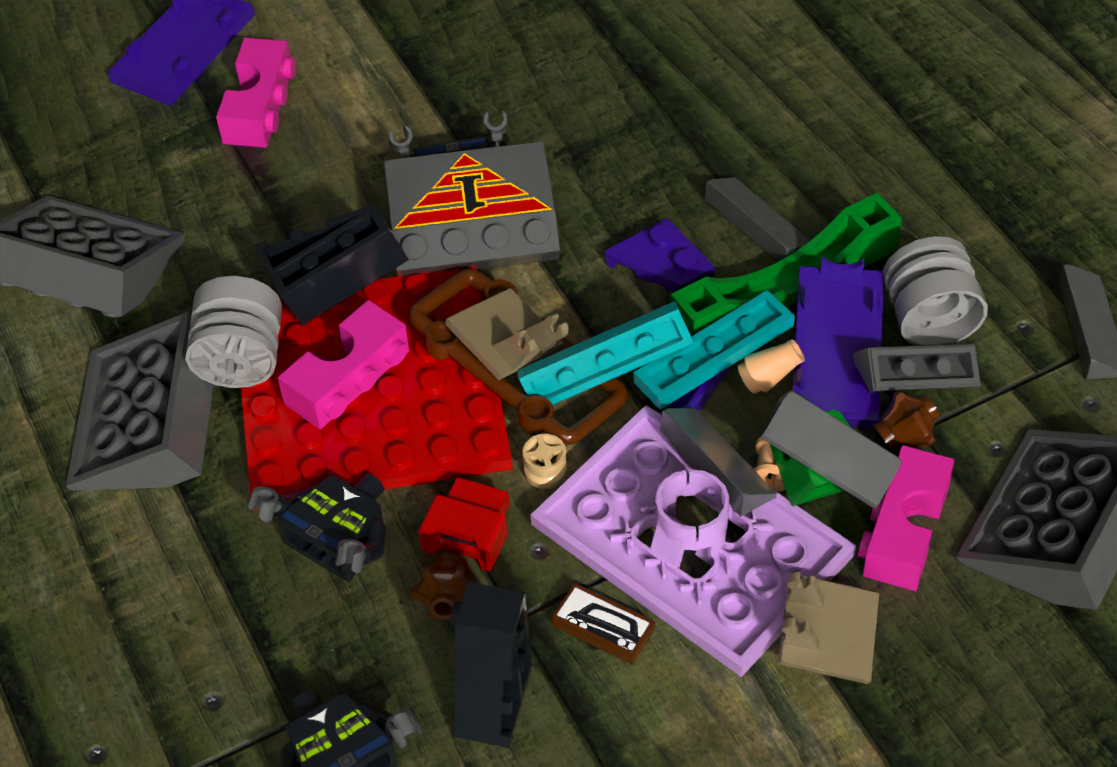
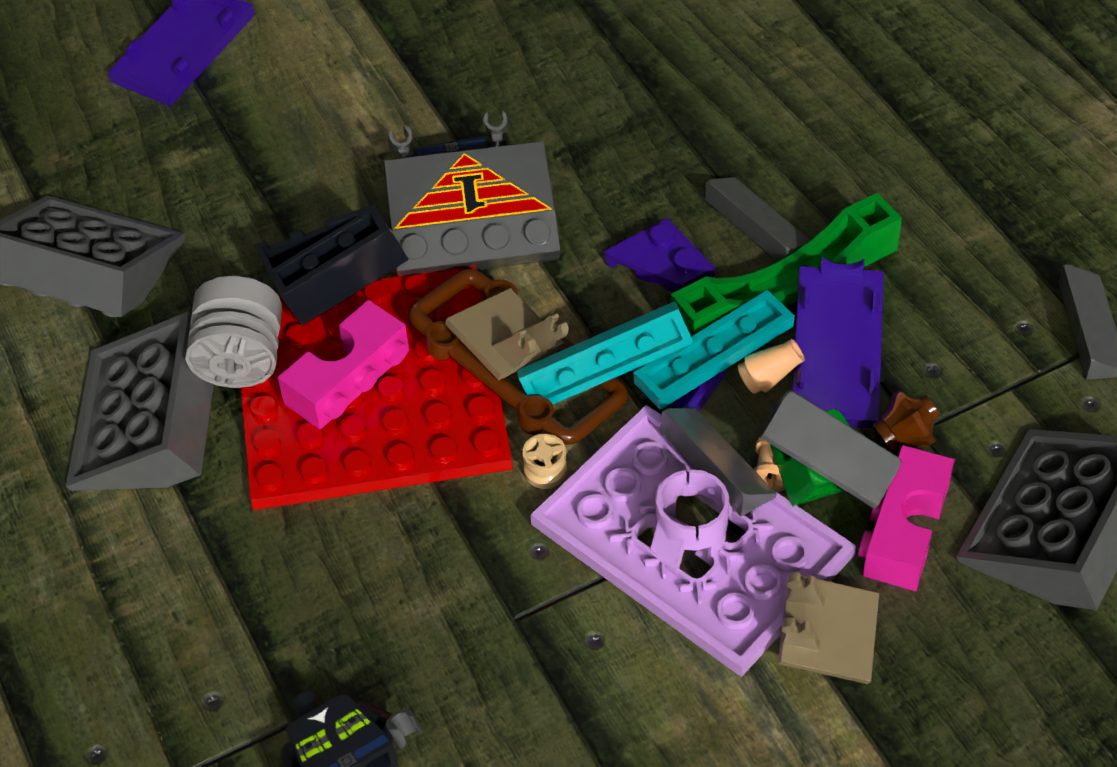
dark pink arch [216,38,296,148] -> none
torso [247,473,386,583] -> none
reddish brown rock [410,553,475,620] -> none
red piece [418,477,510,571] -> none
black wedge [450,582,532,748] -> none
tile [551,583,655,665] -> none
dark grey slope [852,344,981,392] -> none
light grey wheel [883,236,988,346] -> none

